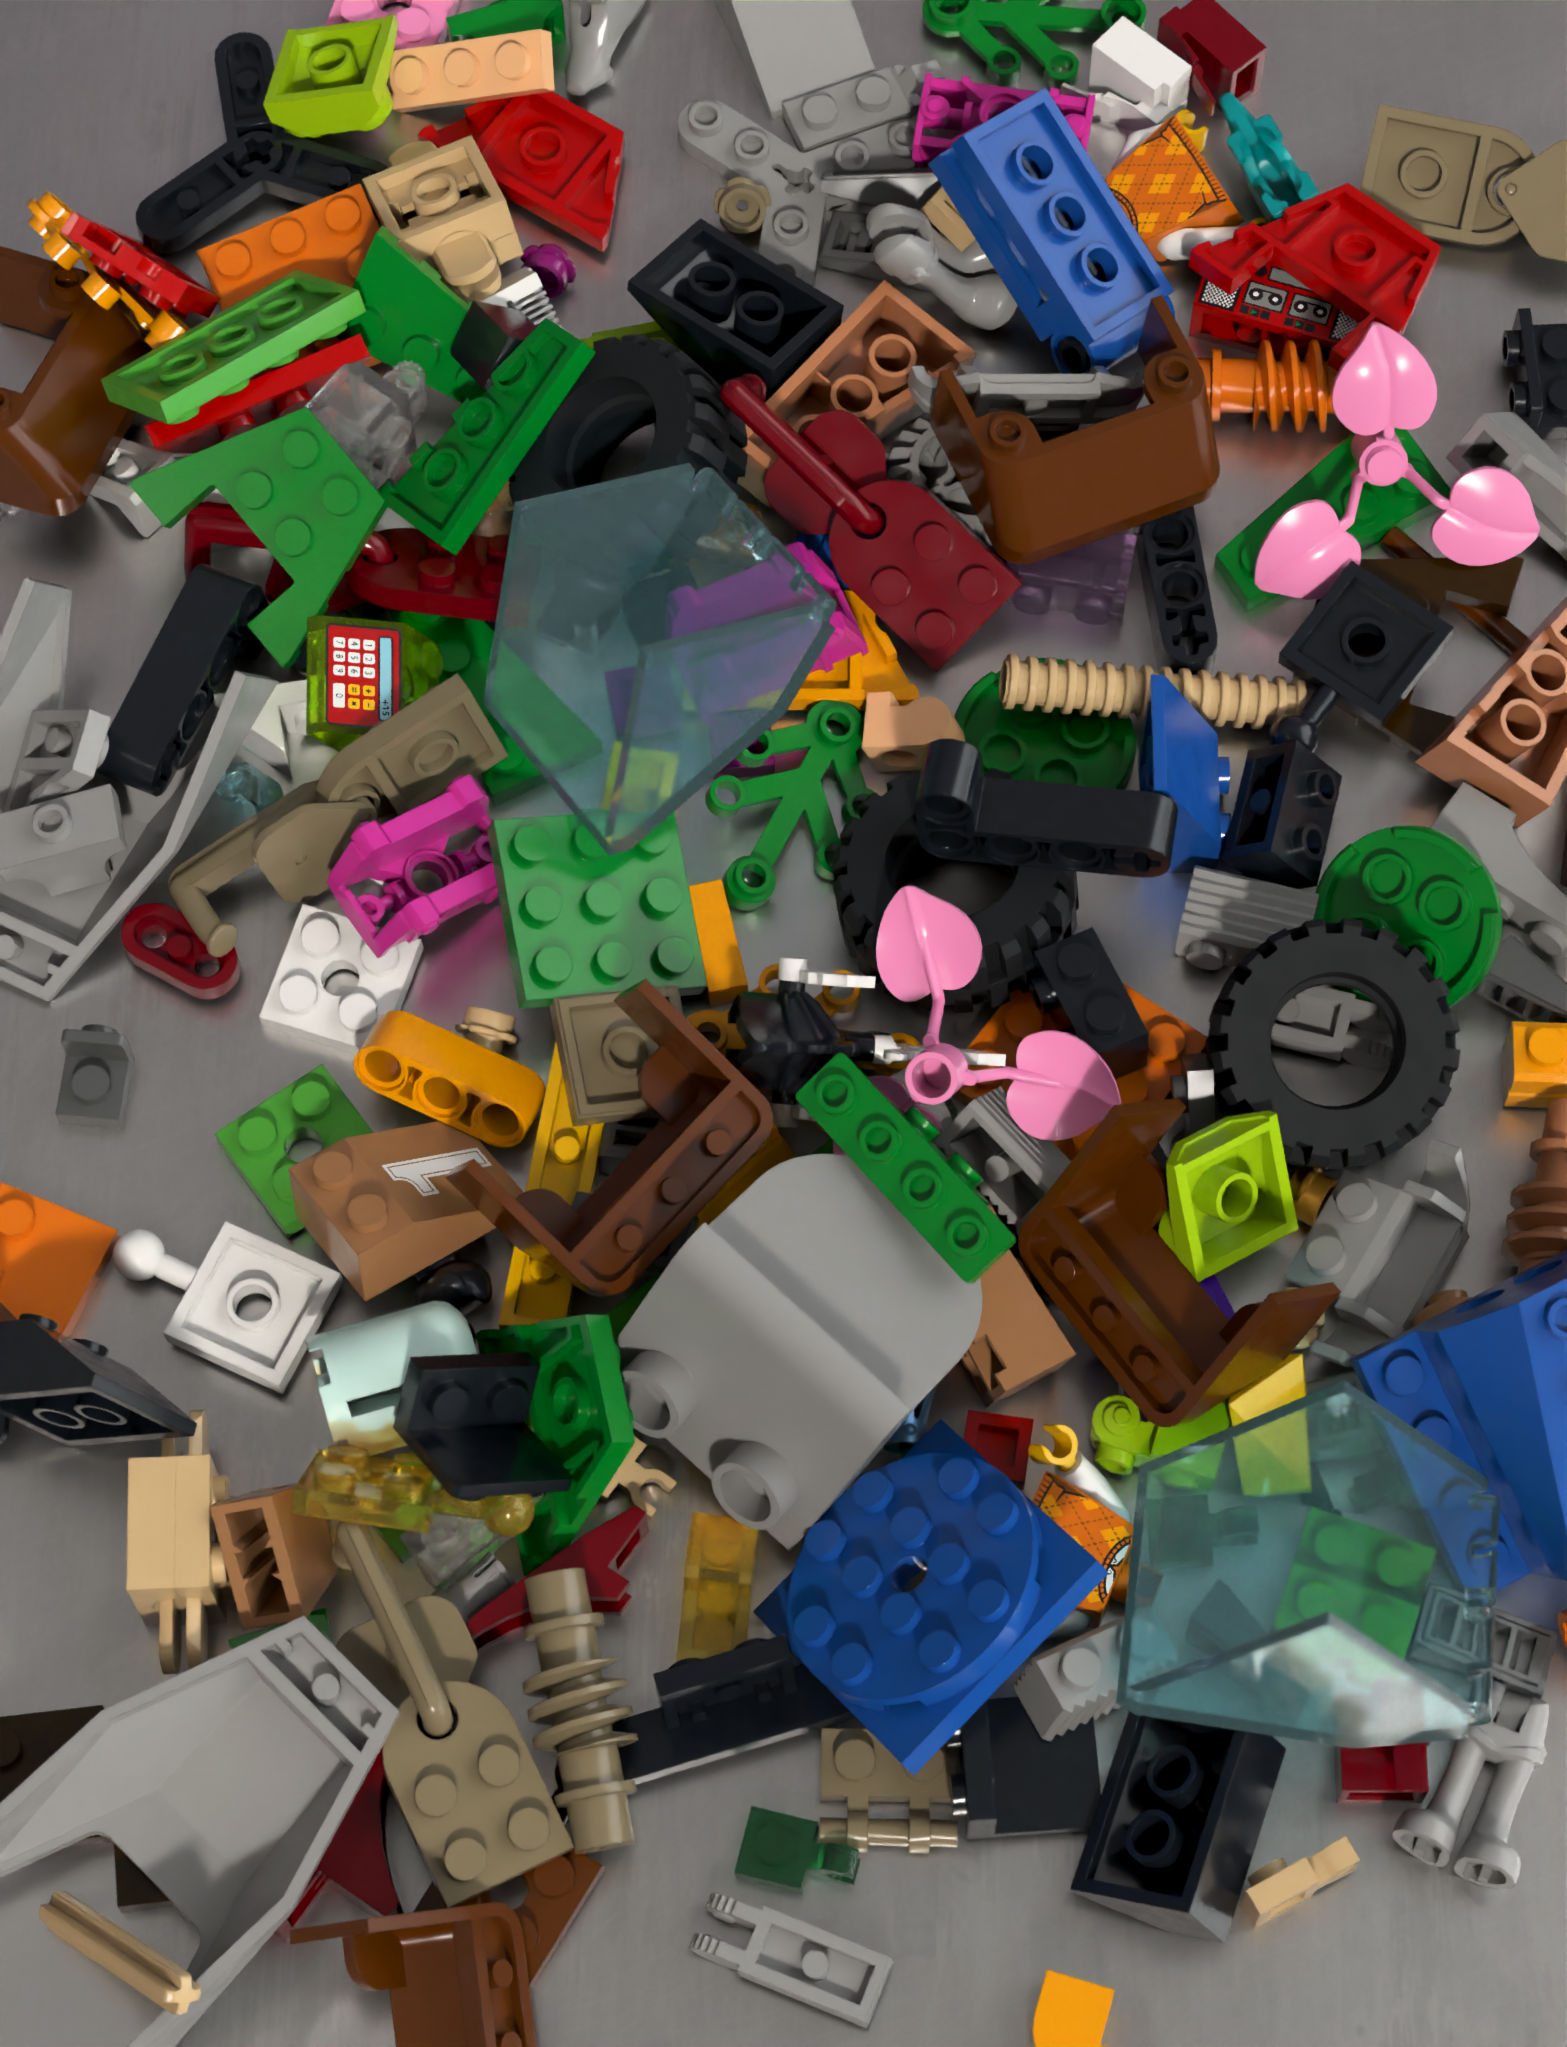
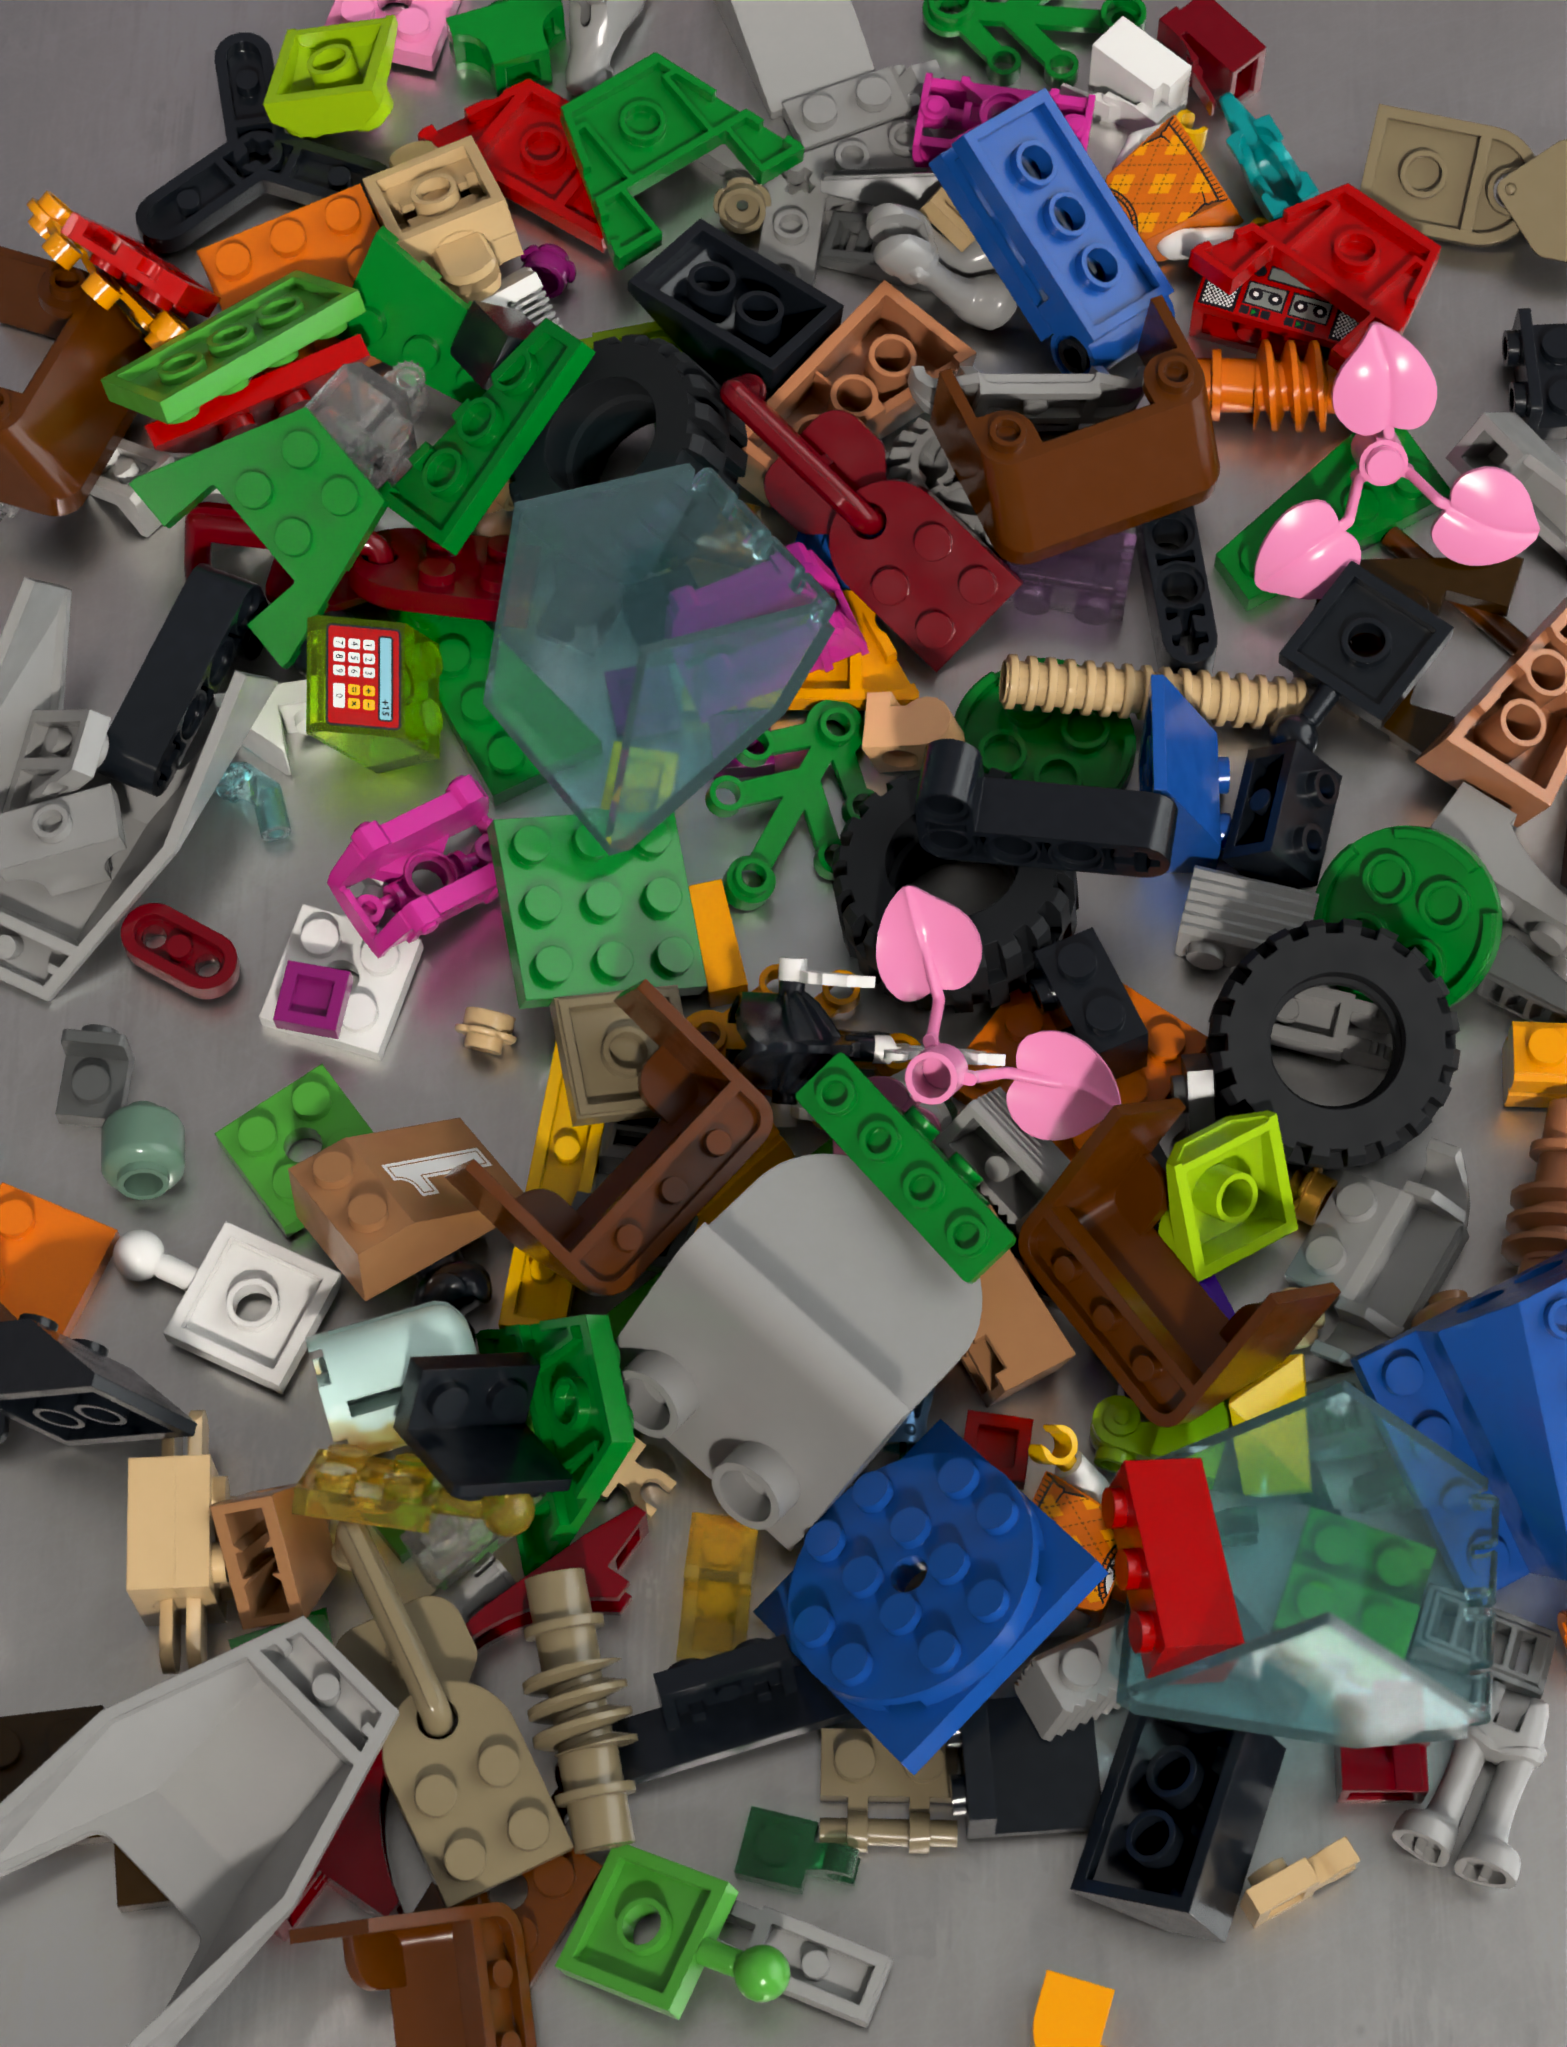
tan axle [39,1891,201,2015] -> none
dark tan plate [168,673,509,957] -> none
light orange beam [353,1010,546,1148] -> none
light nougat plate [389,29,555,113] -> none
none -> sand green head [101,1101,185,1200]
none -> magenta plate [273,960,353,1039]
none -> bright green plate [555,1845,790,2020]
none -> green wing [560,52,805,271]
none -> red brick [1101,1458,1245,1679]

